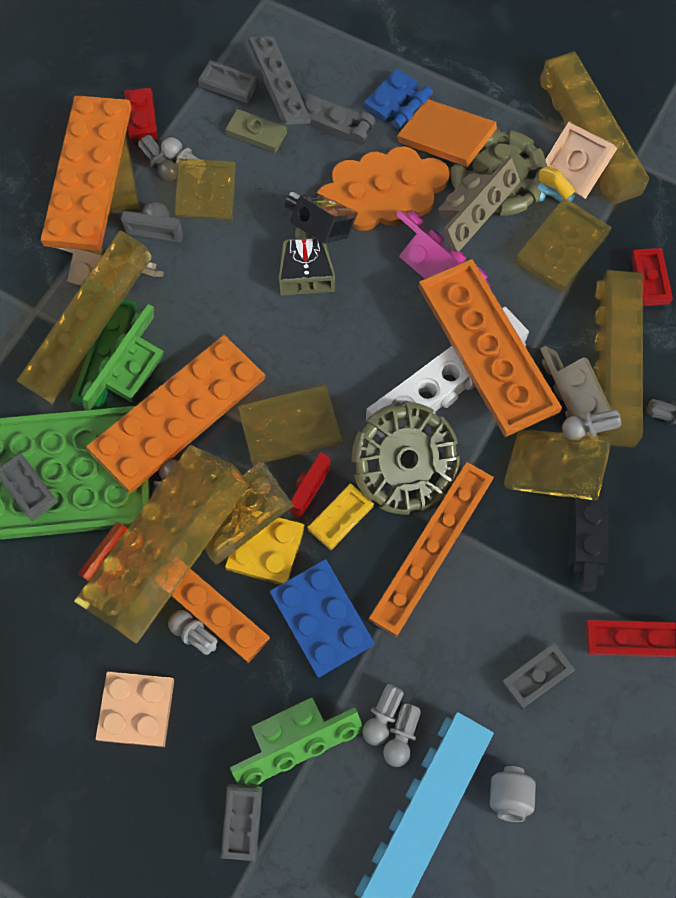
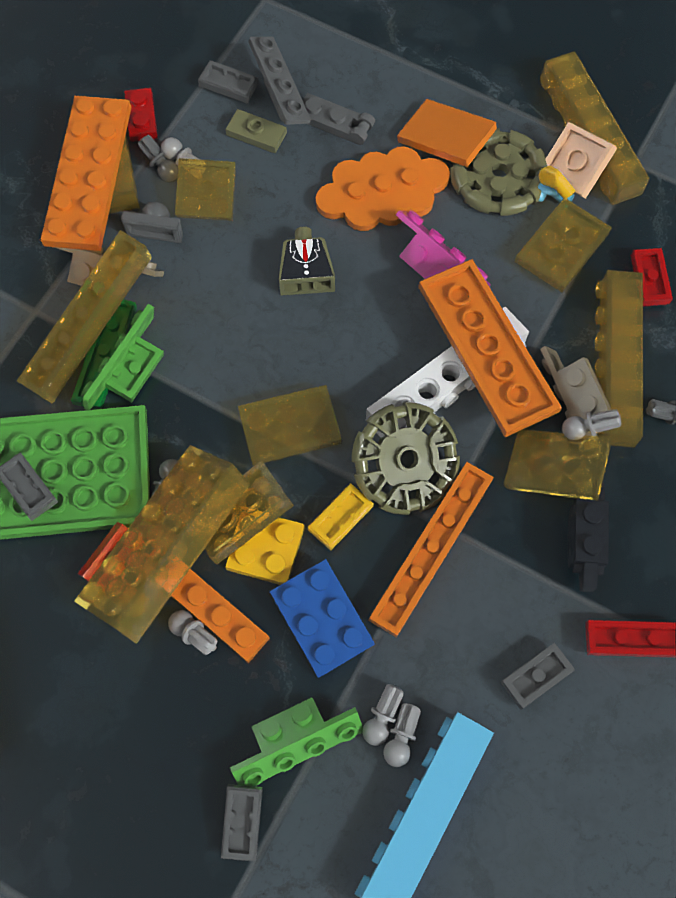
orange plate [86,335,265,494] -> none
light nougat plate [96,672,174,747] -> none
black torso [285,192,358,244] -> none
red plate [289,452,331,519] -> none
blue plate [364,68,433,129] -> none
dark tan bracket [438,158,520,252] -> none
light grey head [490,766,536,822] -> none

